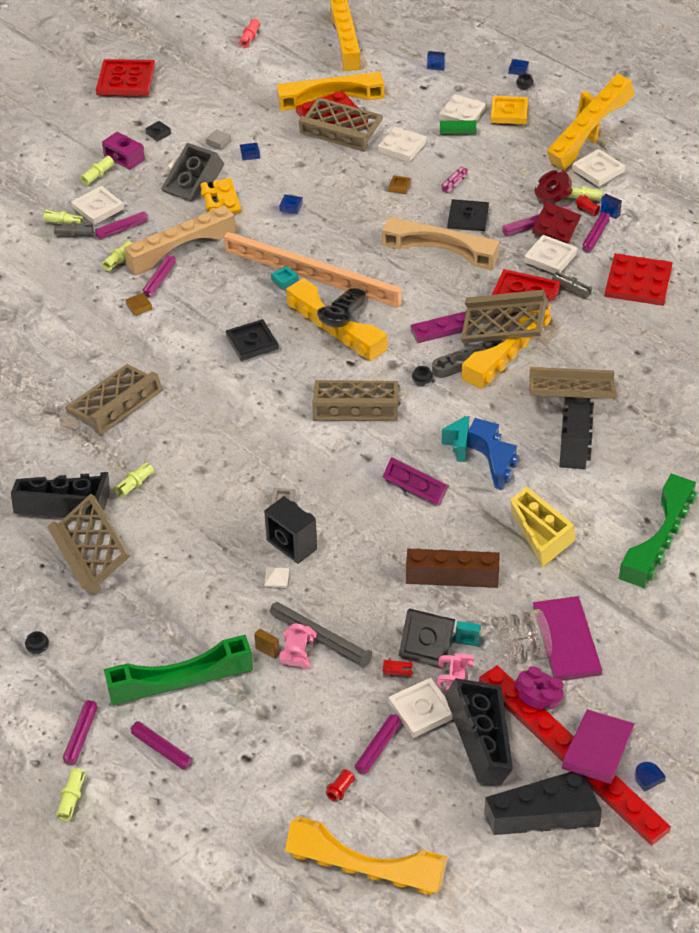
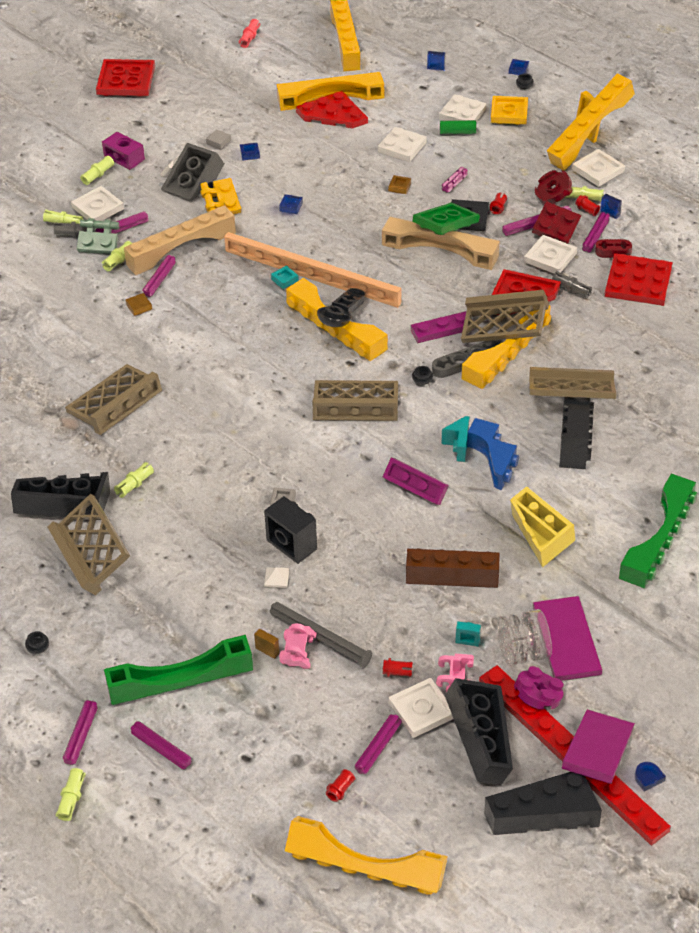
black plate [145,121,171,142] -> none
black plate [226,319,279,361] -> none
dark tan fence [298,97,383,152] -> none
black bracket [398,608,456,667] -> none
none -> plate [76,218,119,254]
none -> green plate [412,202,480,235]
none -> red pin [489,192,507,215]
none -> dark red beam [595,239,633,258]

